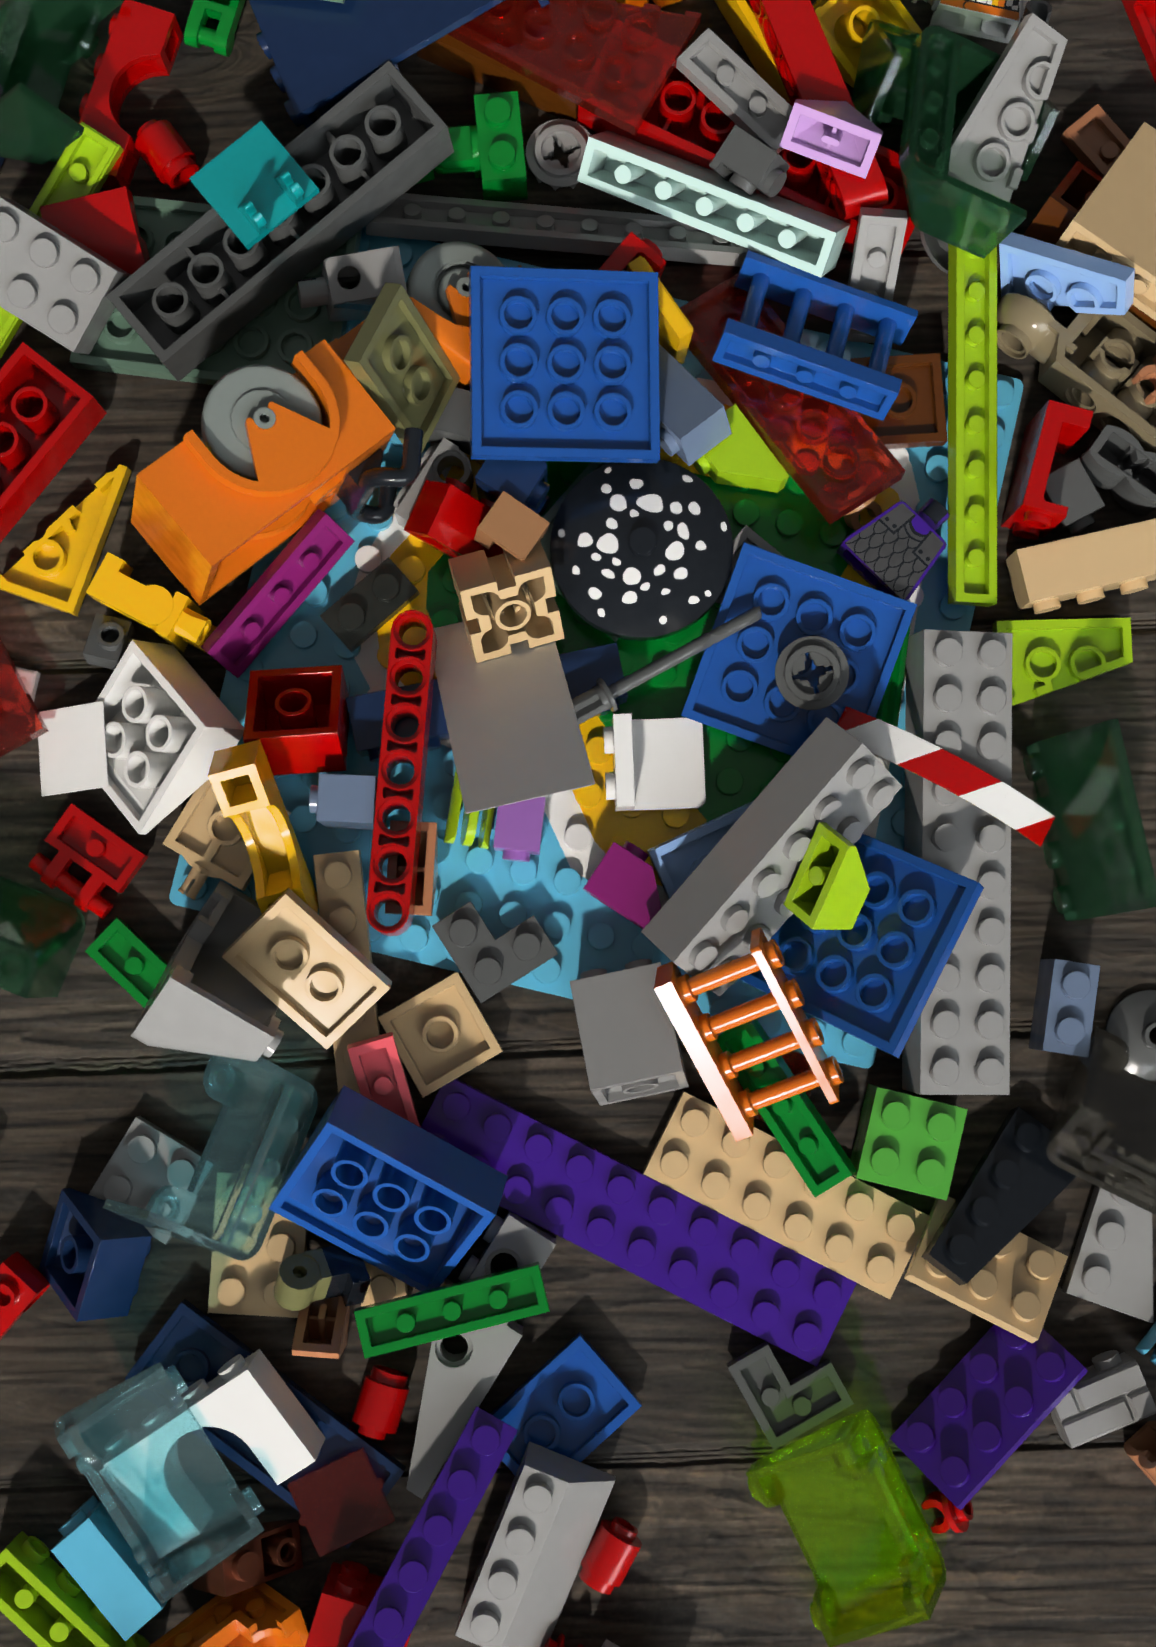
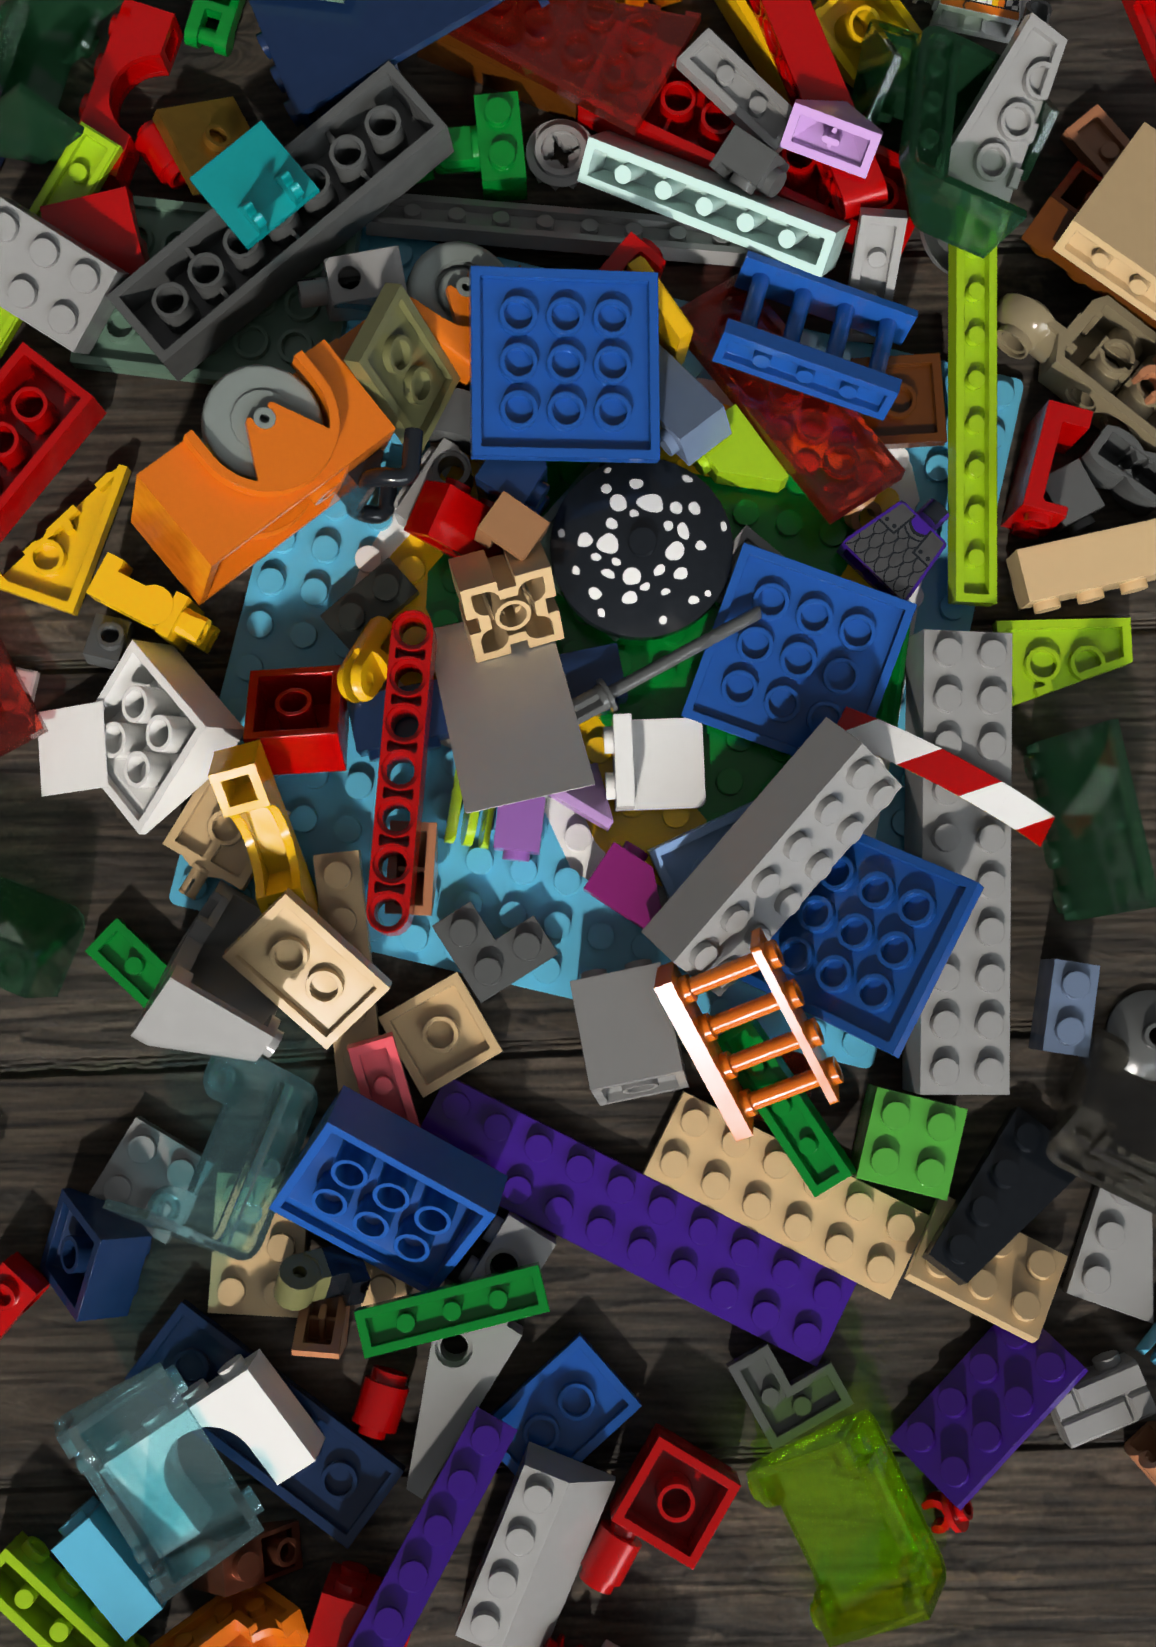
red plate [29,803,149,919] -> none
magenta plate [201,509,355,678] -> none
clear red piece [287,1447,395,1557] -> none
sand blue brick [309,773,378,830] -> none
dark grey gear [775,636,849,710] -> none
lime slope [783,822,870,930] -> none
light blue wing [999,231,1135,315] -> none
none -> pearl gold plate [152,96,250,196]
none -> yellow arm [337,616,392,703]
none -> lavender slope [547,763,614,832]
none -> red brick [610,1423,741,1570]

